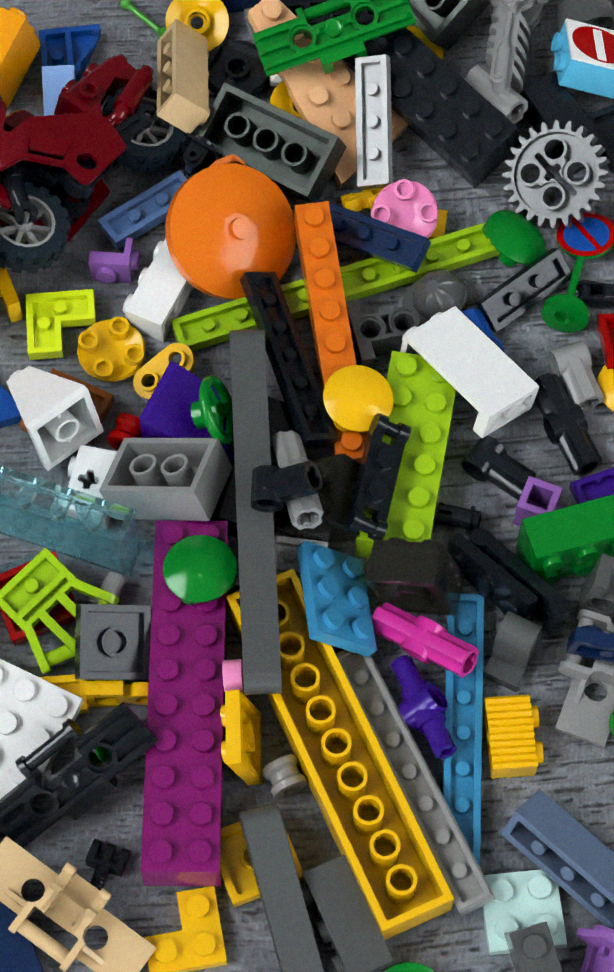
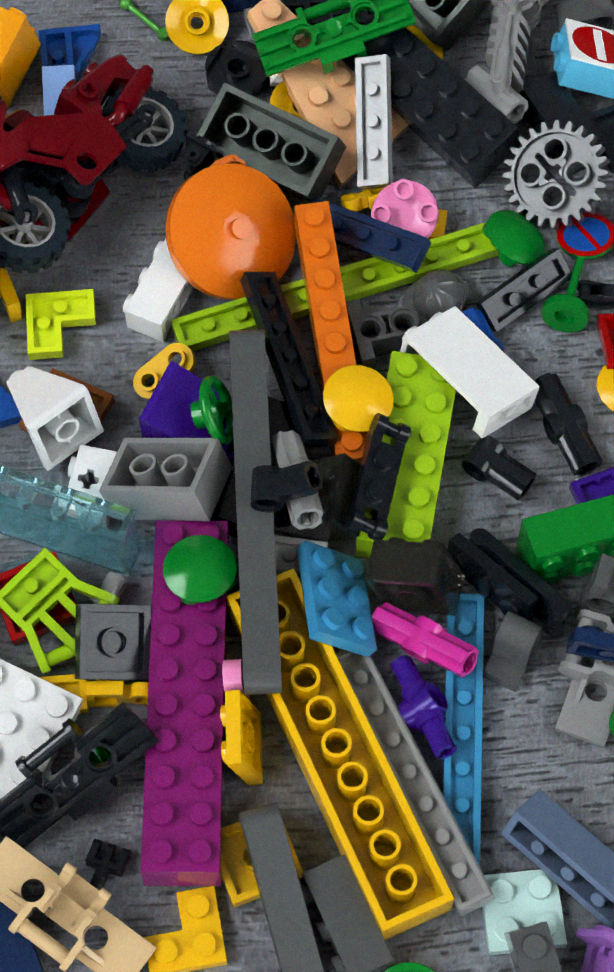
yellow dish [77,316,146,382] -> none
medium lavender bracket [88,237,140,283] -> none
medium blue plate [97,170,187,250] -> none
red wheel [106,413,142,451] -> none
tan brick [157,19,210,134] -> none
light grey wheel [262,754,308,800] -> none
black pin [435,502,482,534] -> none
yellow brick [483,694,544,779] -> none
medium lavender brick [513,476,565,526] -> none
light grey piece [548,341,604,412] -> none

